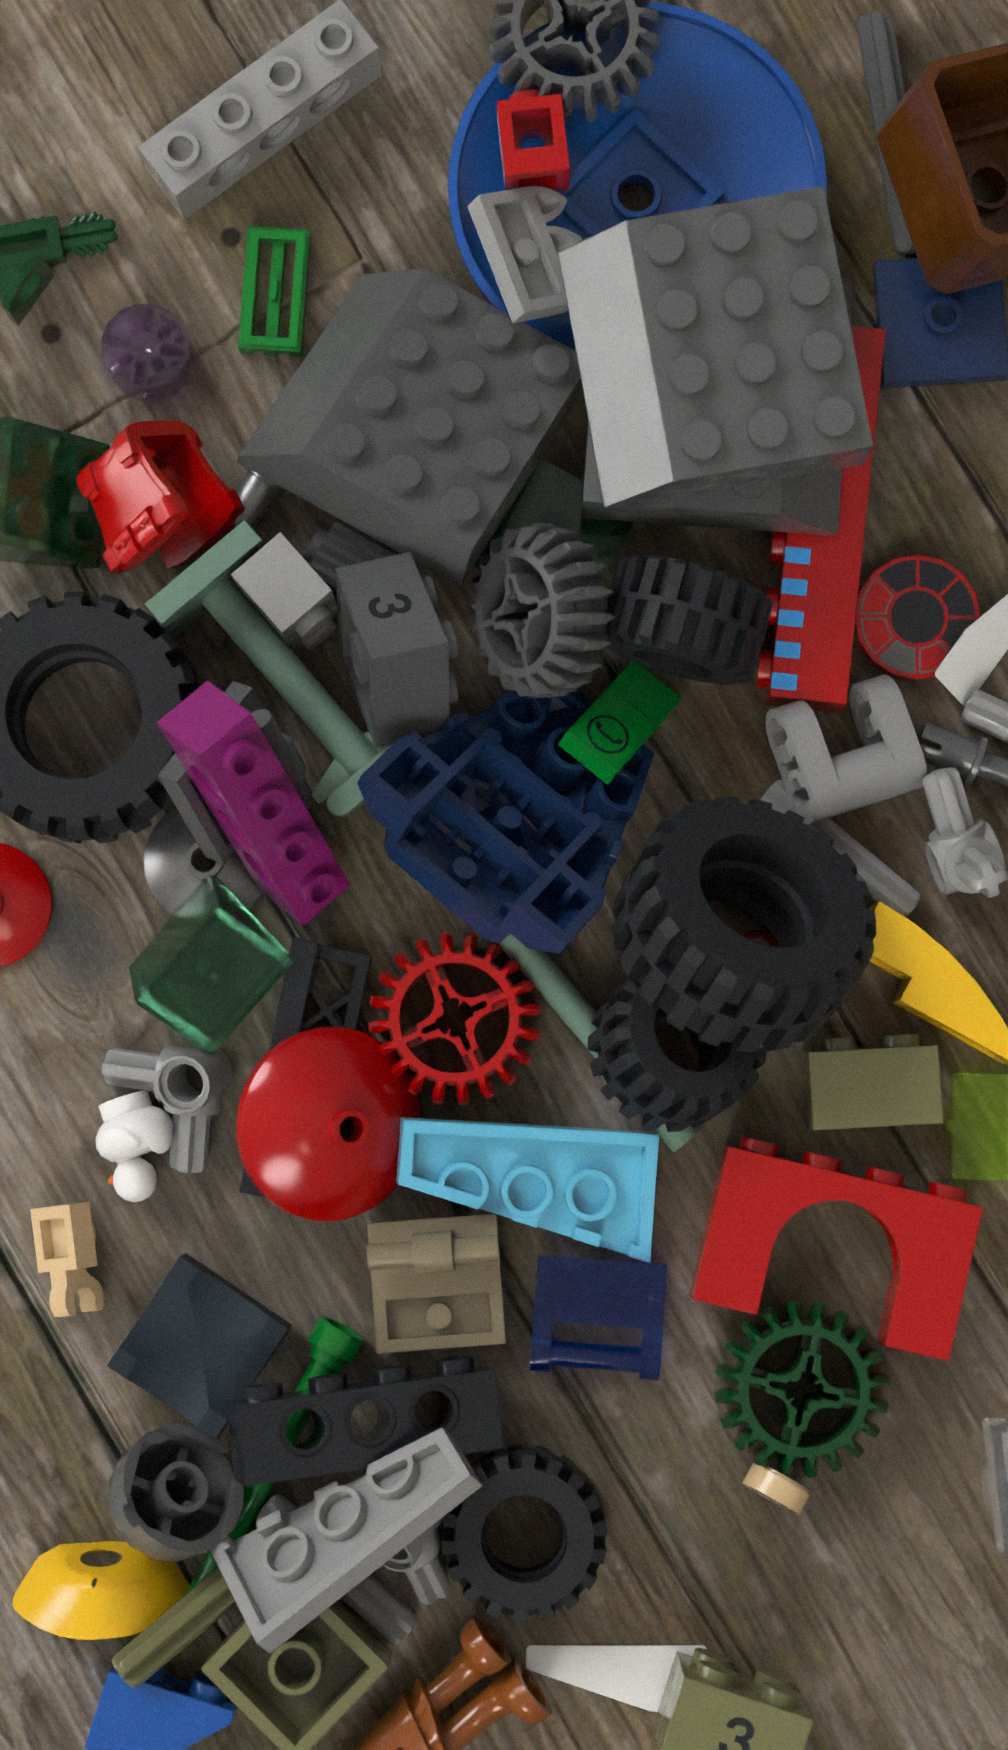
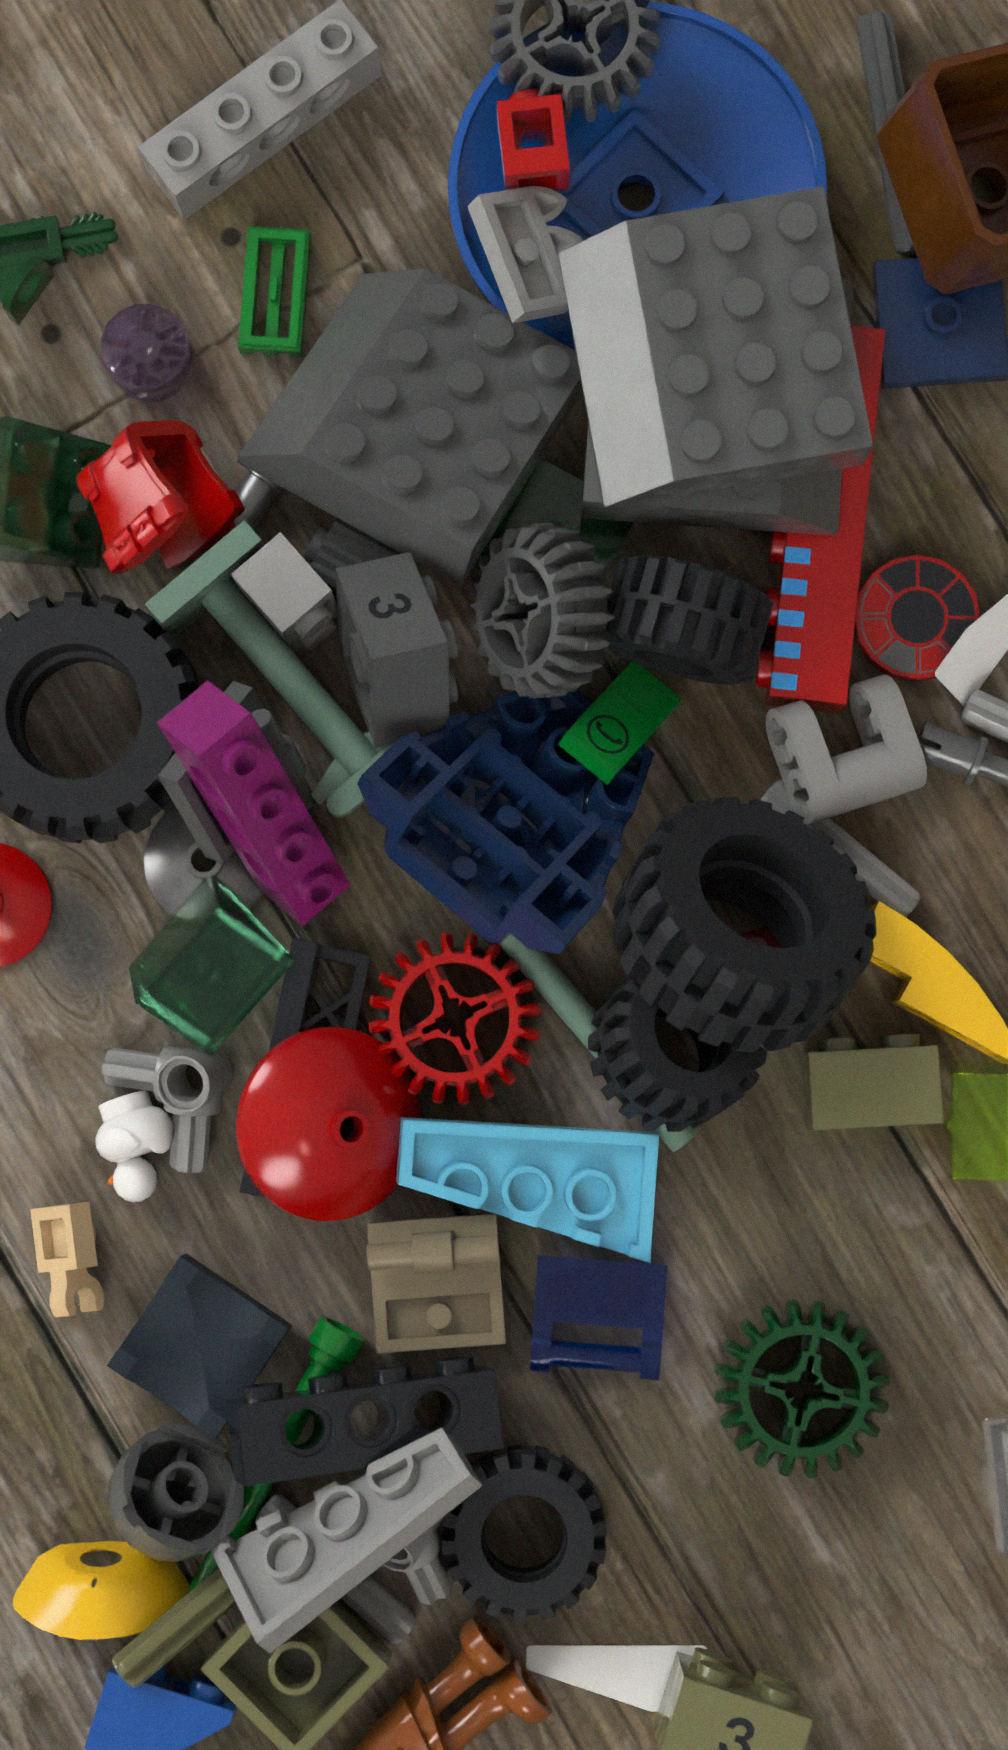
red arch [689,1136,983,1361] -> none
tan tile [742,1463,810,1516] -> none
light grey axle [922,767,1008,898] -> none

